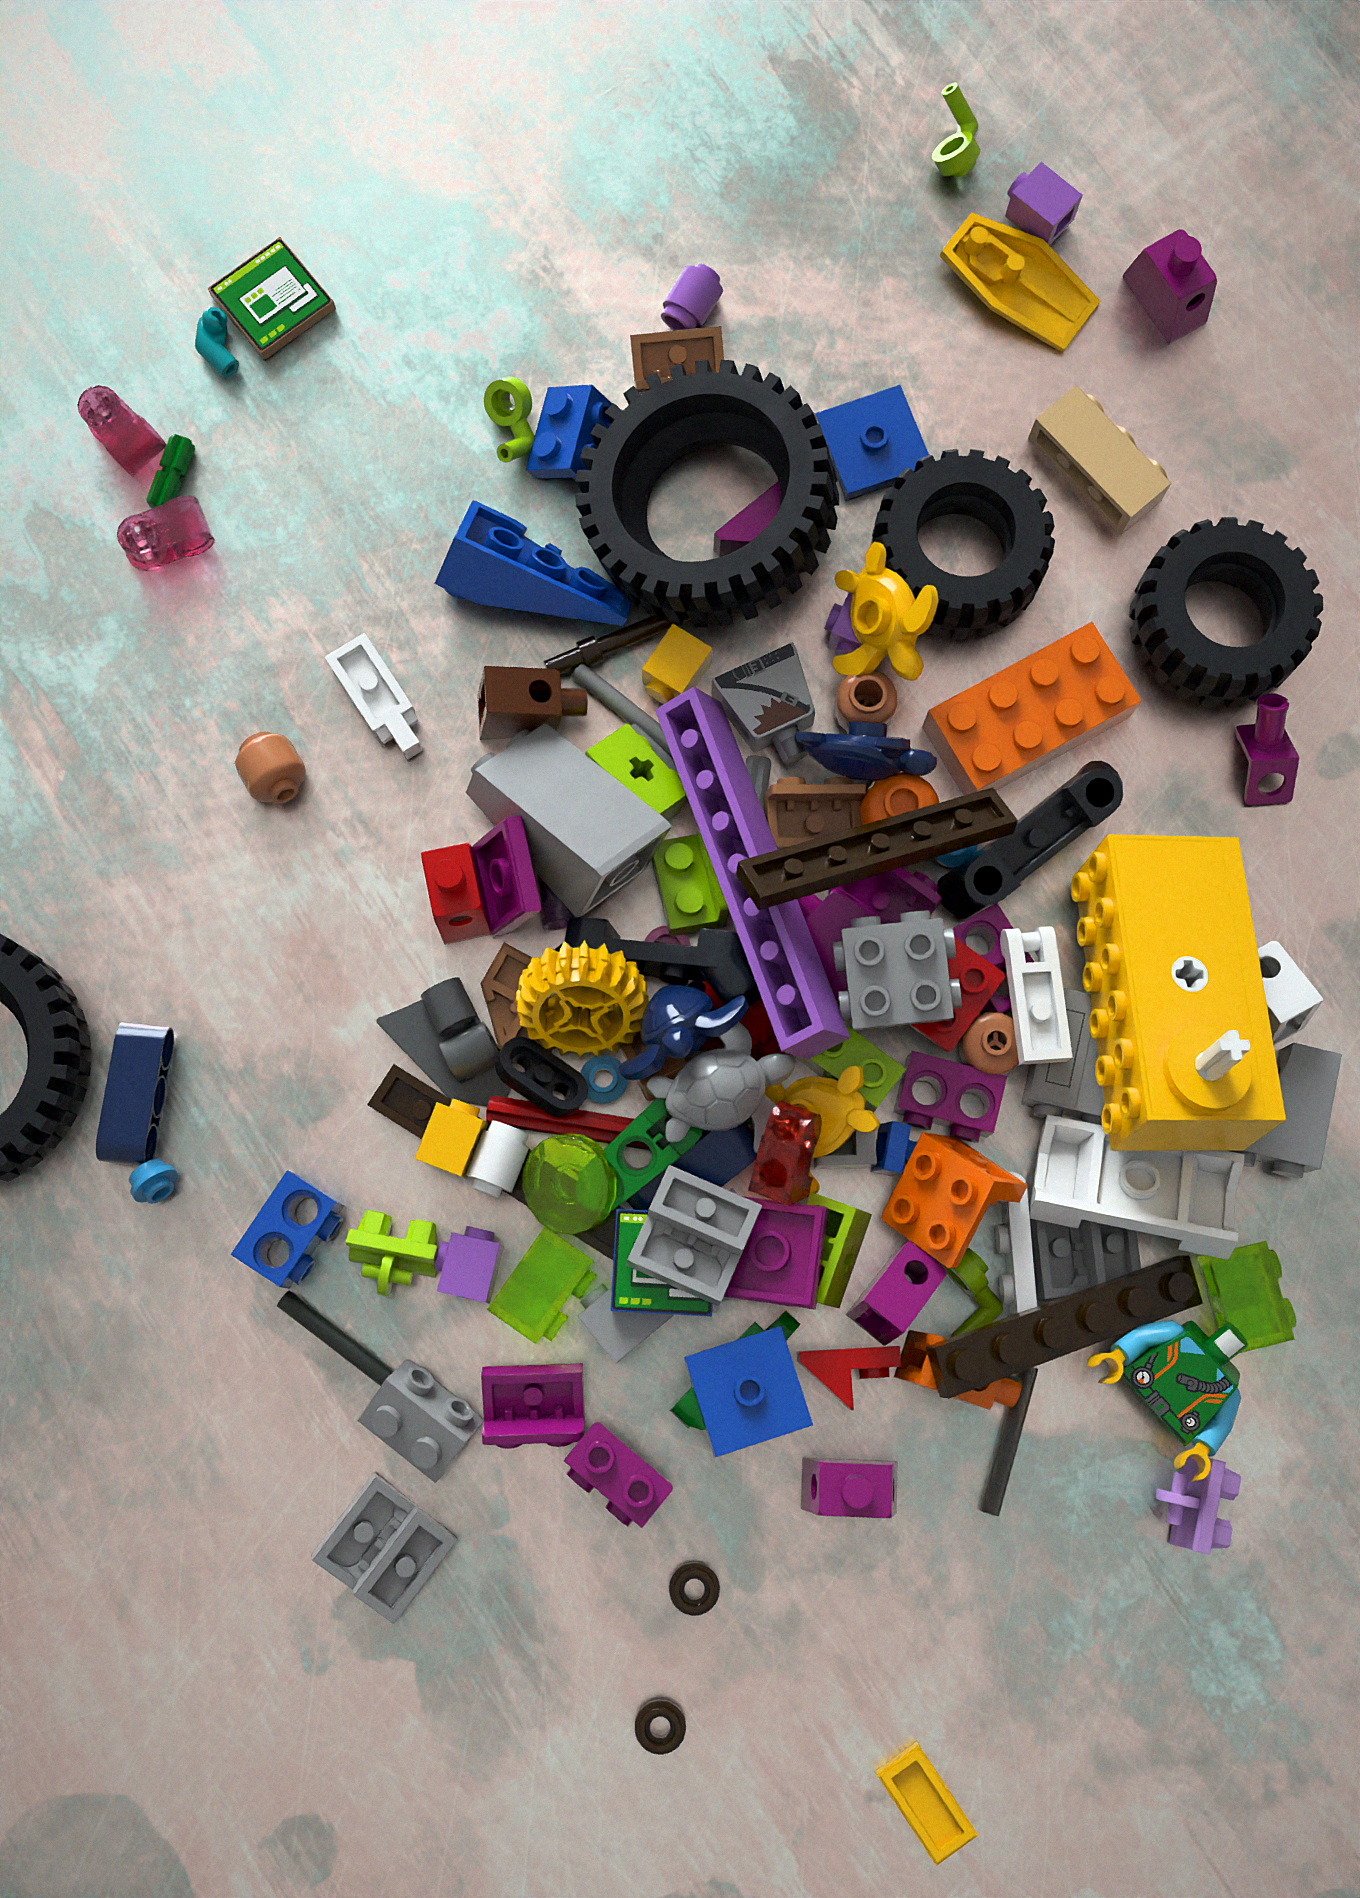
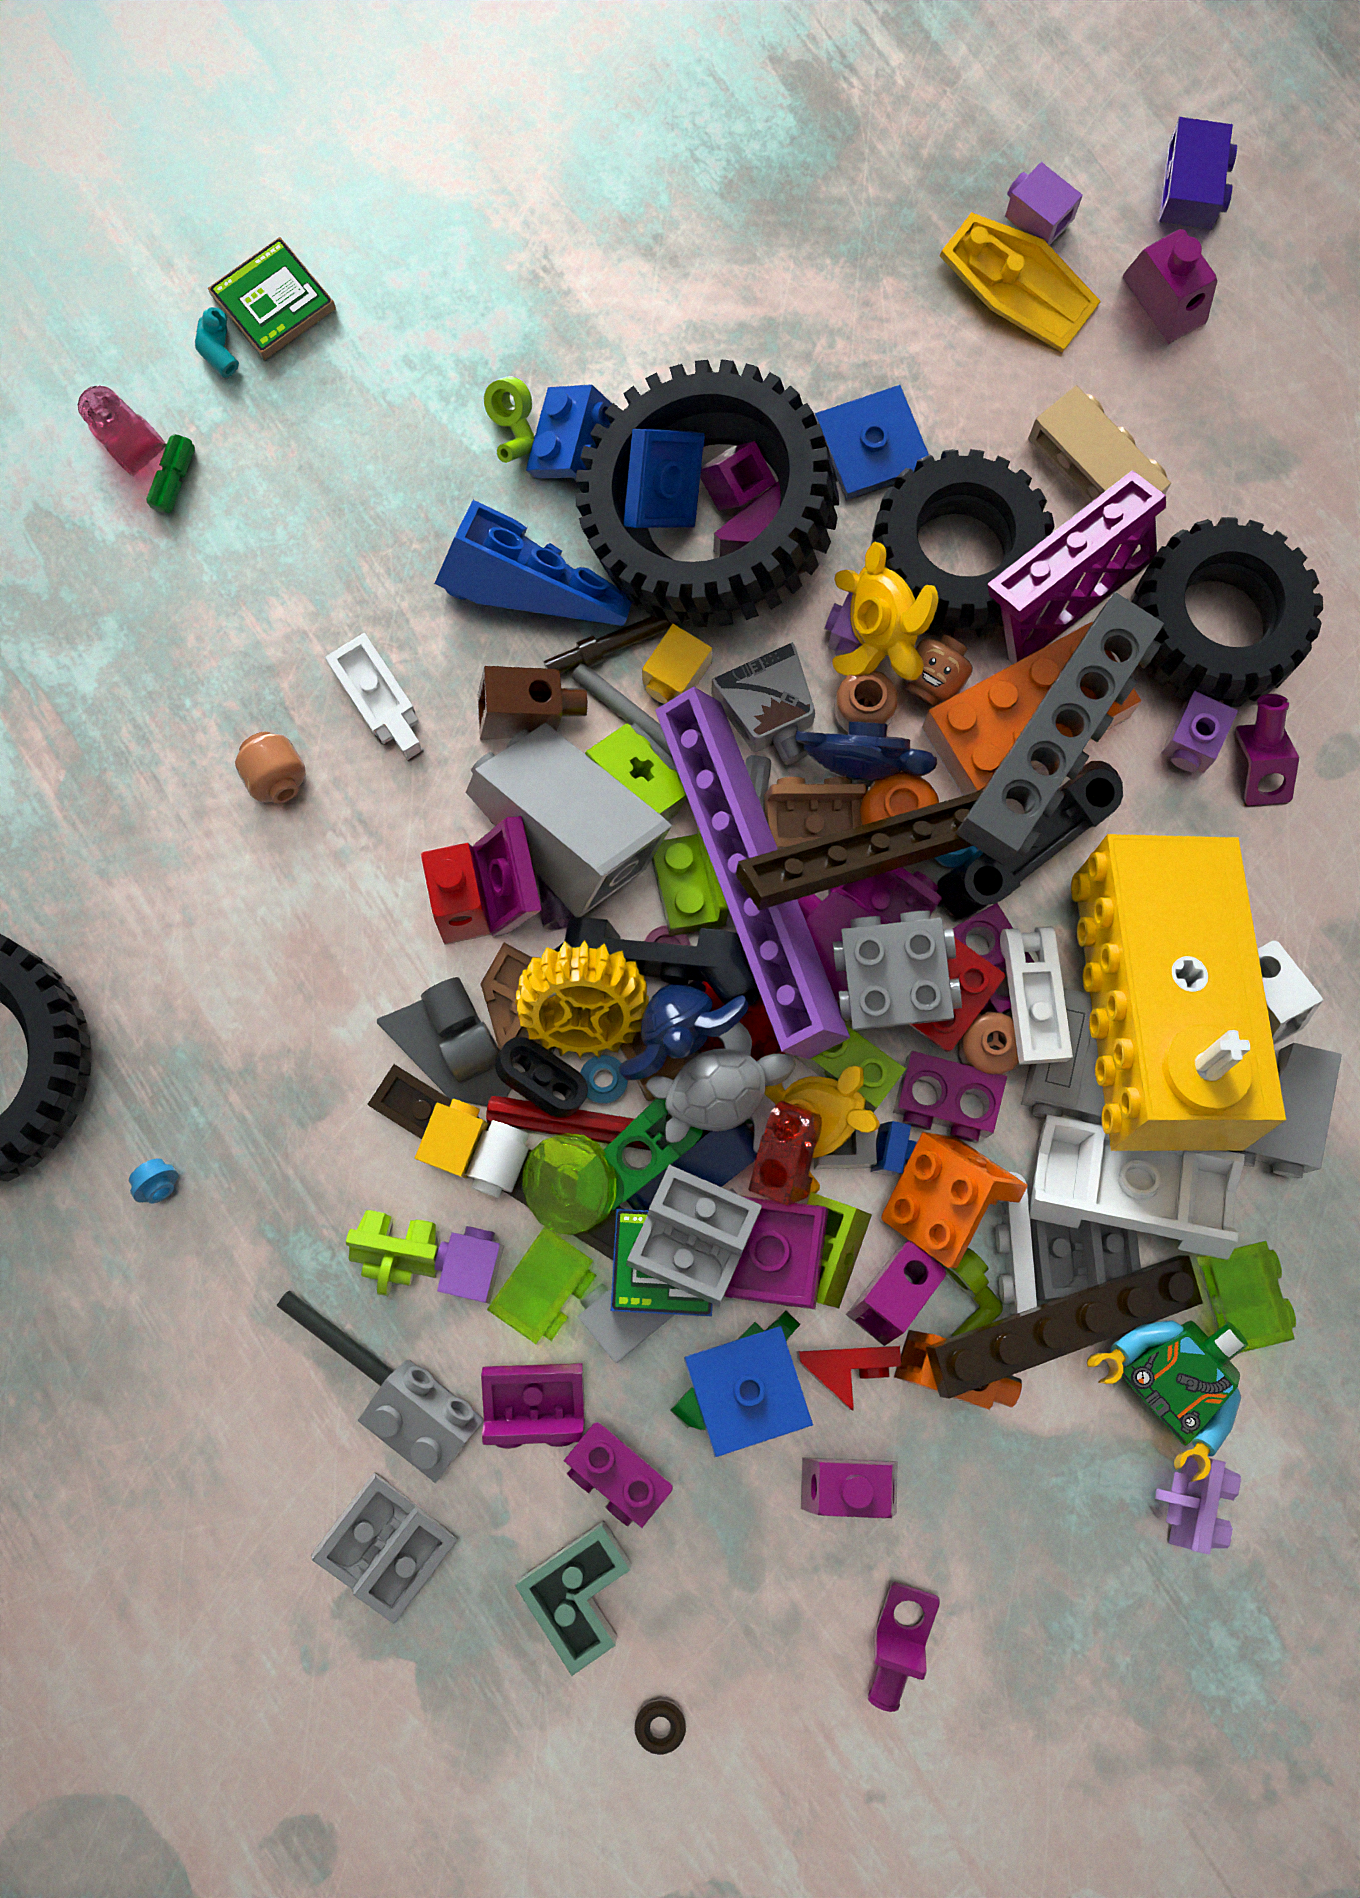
dark blue beam [96,1021,174,1166] -> none
clear pink piece [117,495,215,571] -> none
blue brick [230,1170,344,1289] -> none
medium nougat bracket [630,326,724,392] -> none
medium lavender brick [661,264,723,331] -> none
dark brown plate [669,1562,720,1616] -> none
yellow tile [875,1741,978,1866] -> none
lime plate [932,83,980,177] -> none
clear smoke piece [980,1367,1039,1516] -> none
none -> sand green brick [515,1521,631,1676]
none -> blue plate [623,428,705,528]
none -> magenta brick [700,441,777,511]
none -> magenta bracket [868,1582,940,1712]
none -> nougat head [905,634,973,707]
none -> dark grey brick [955,592,1164,866]
none -> magenta fence [987,470,1166,664]
none -> dark purple brick [1159,117,1237,229]
none -> medium lavender brick [1161,691,1238,773]

